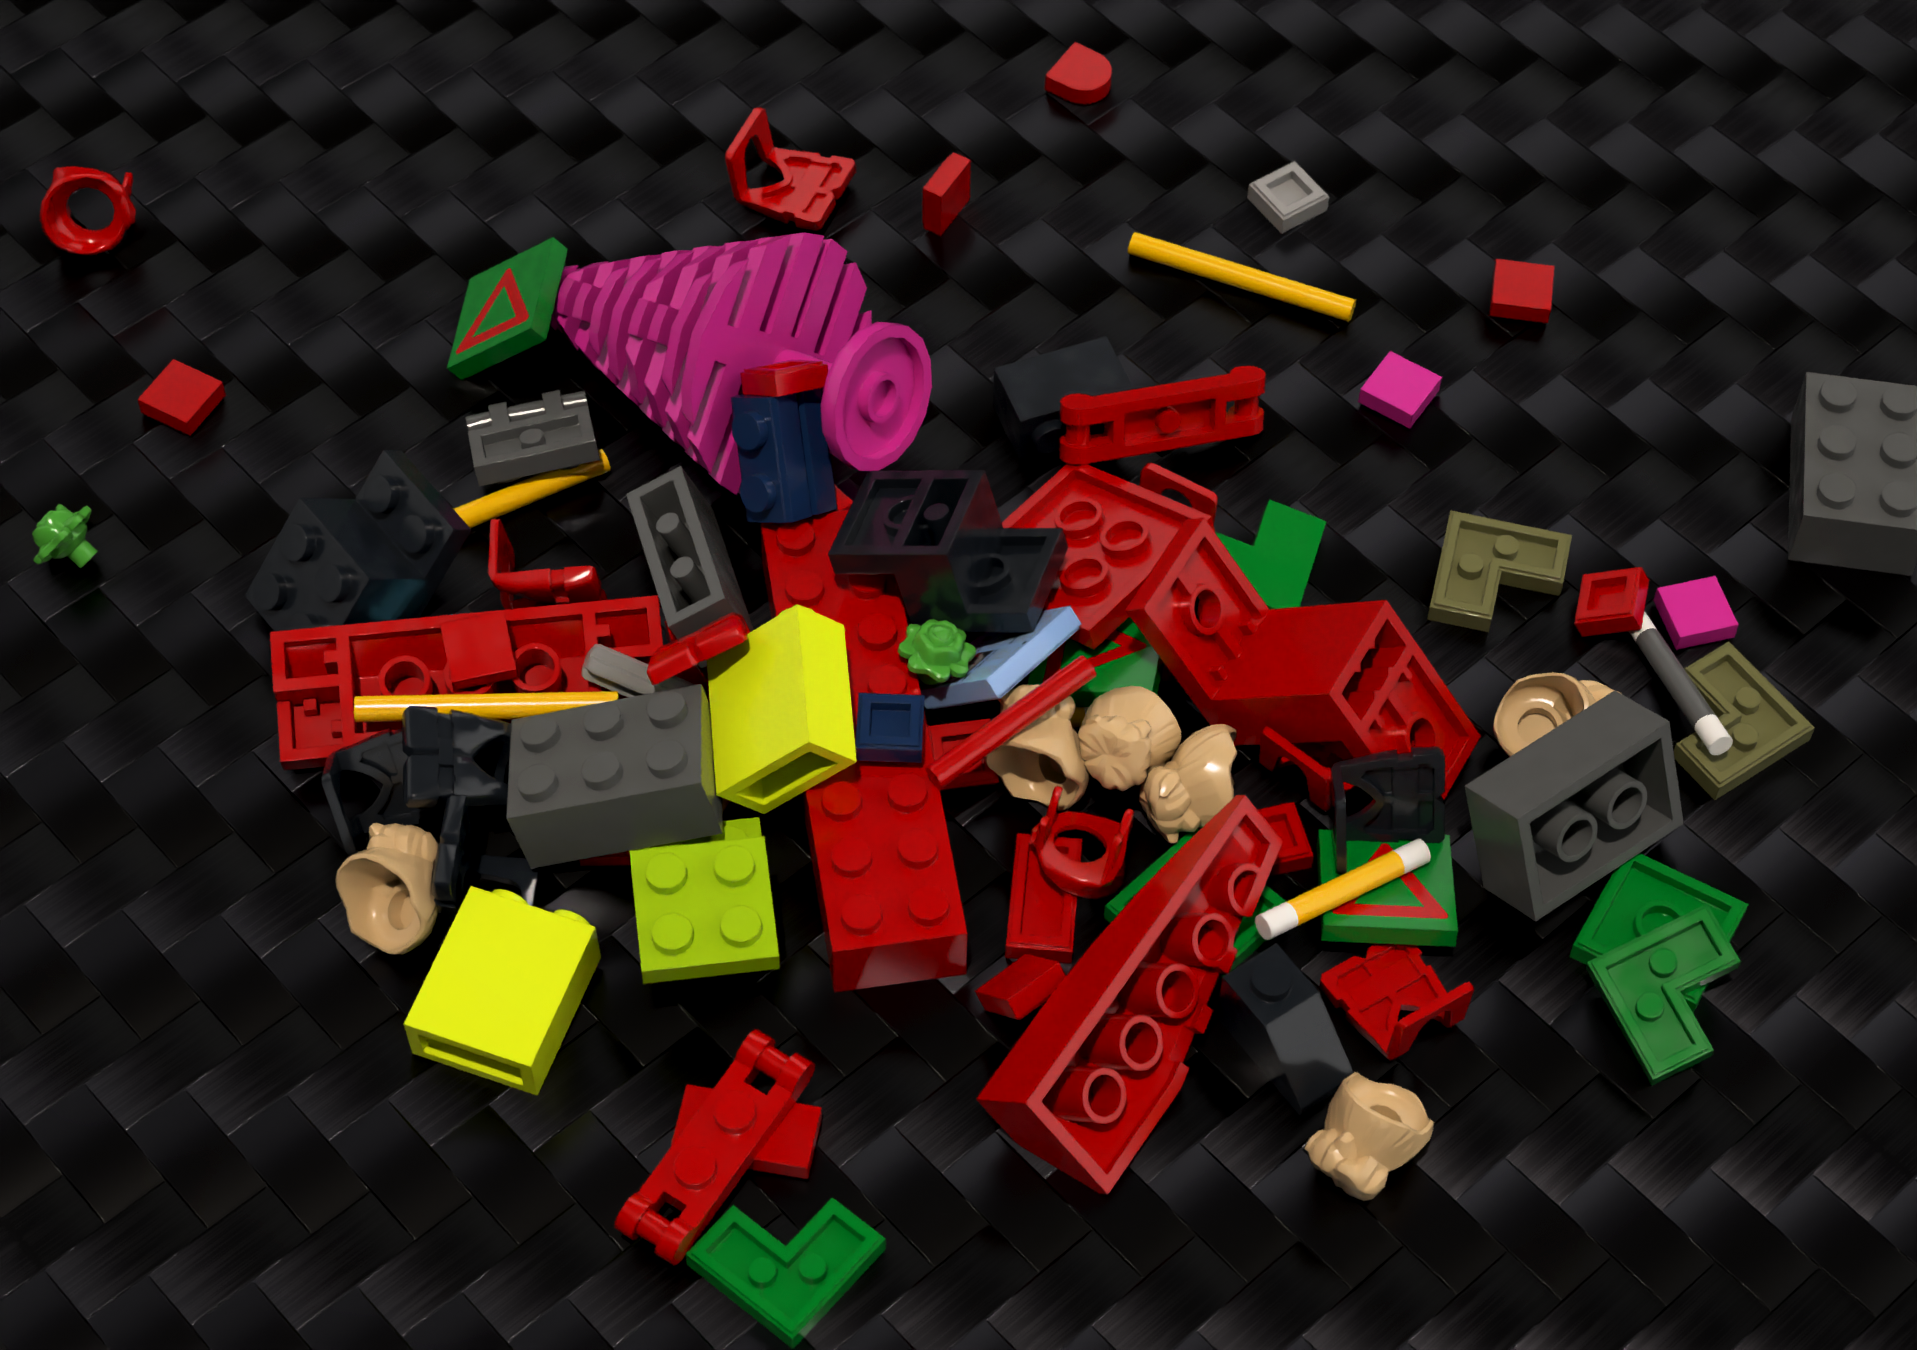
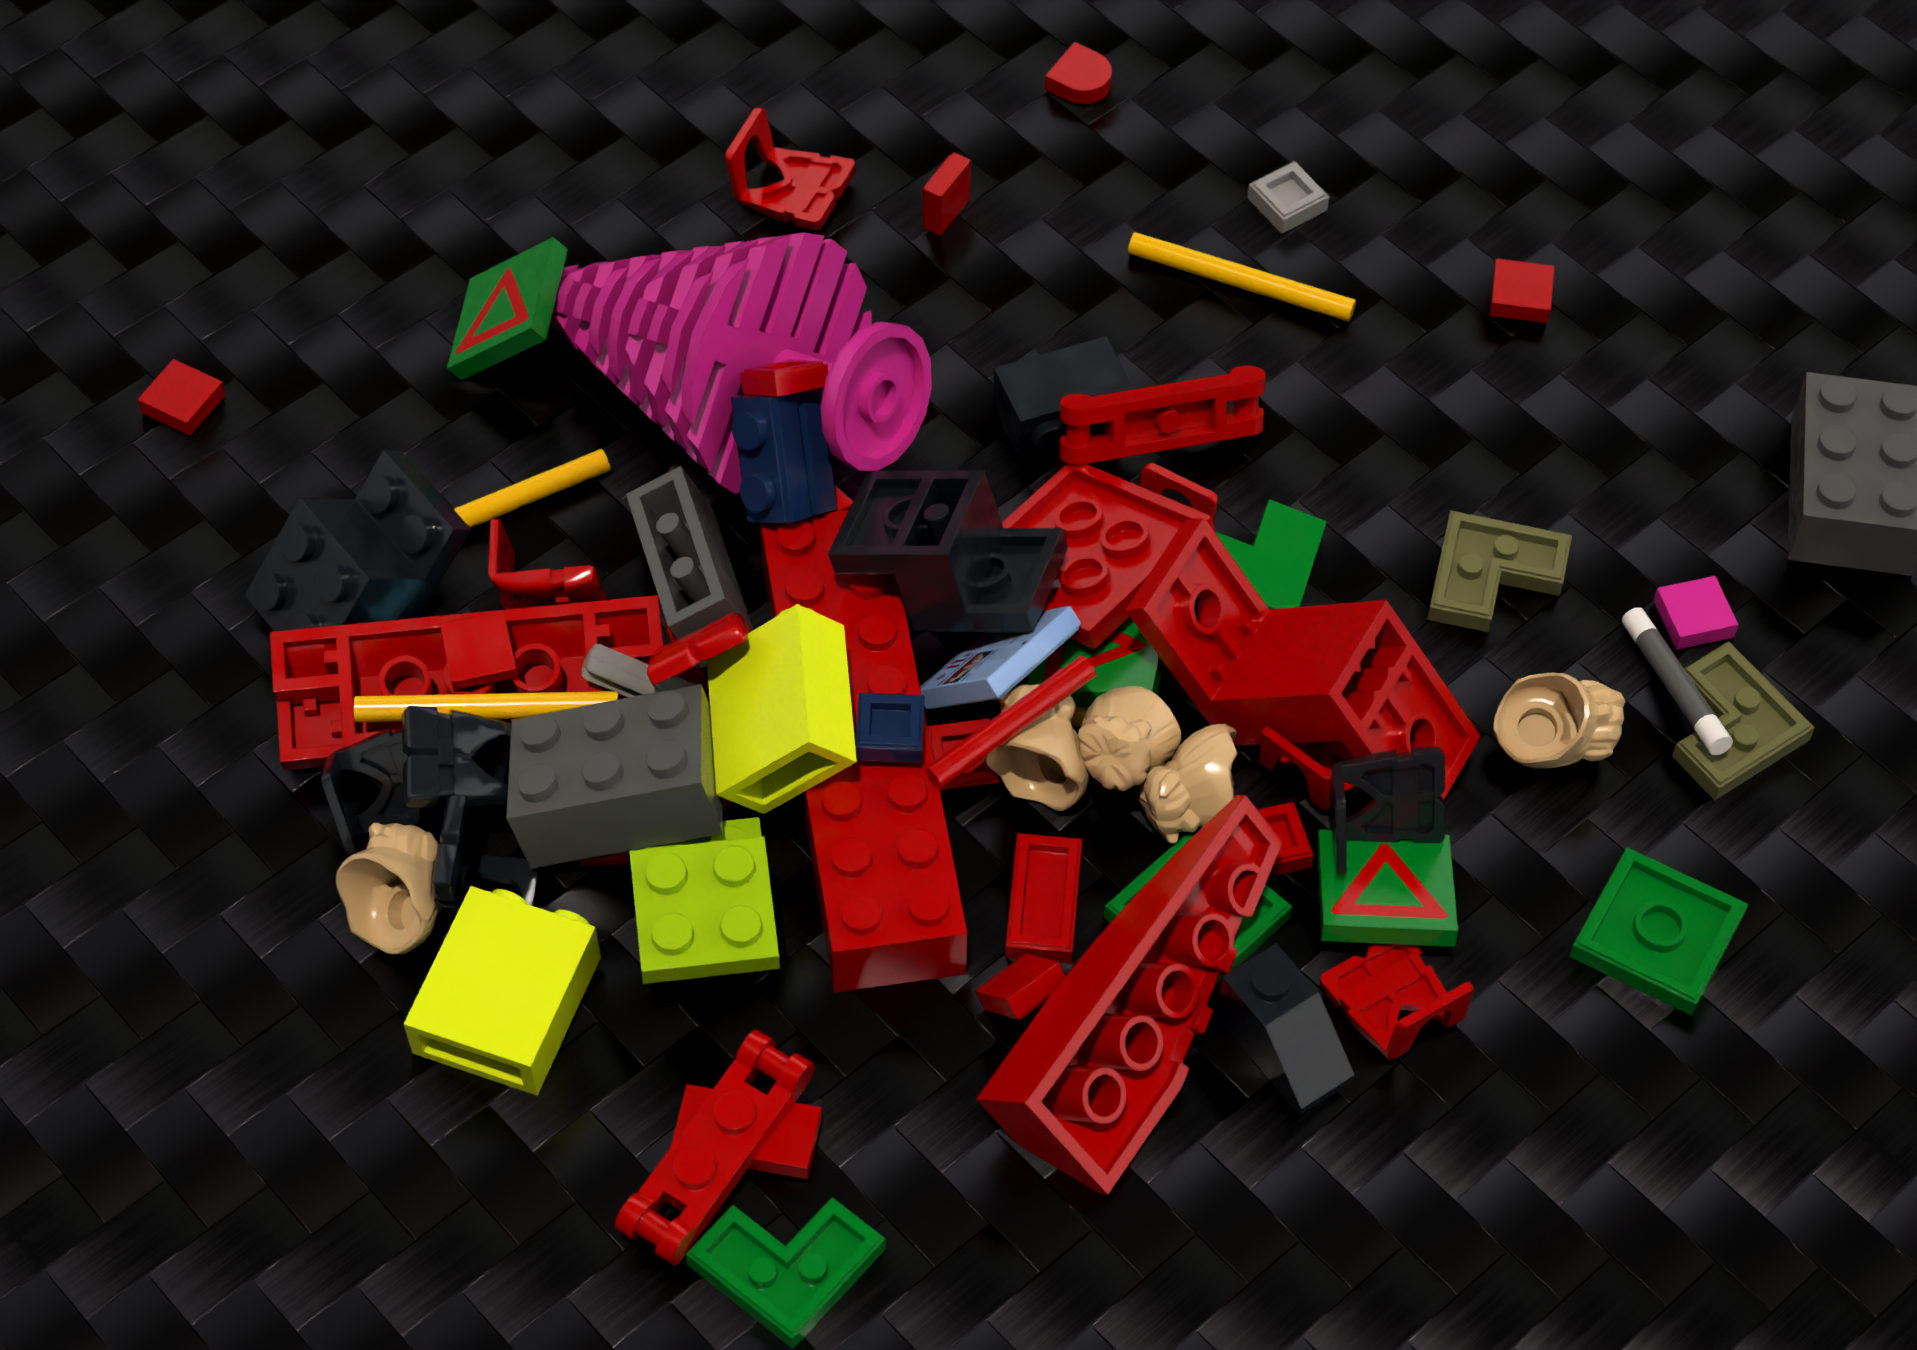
bright green plant [32,504,98,569] -> none
red piece [40,166,136,255] -> none
dark grey plate [466,390,600,487] -> none
bright green plant [897,619,976,685] -> none
red piece [1030,786,1134,900] -> none
yellow bar [1255,839,1431,940] -> none
tan hair [1305,1072,1434,1201] -> none
dark pink tile [1358,351,1442,428] -> none
dark grey brick [1465,690,1684,922] -> none
red tile [1574,567,1649,637] -> none
green tile [1586,904,1741,1085] -> none

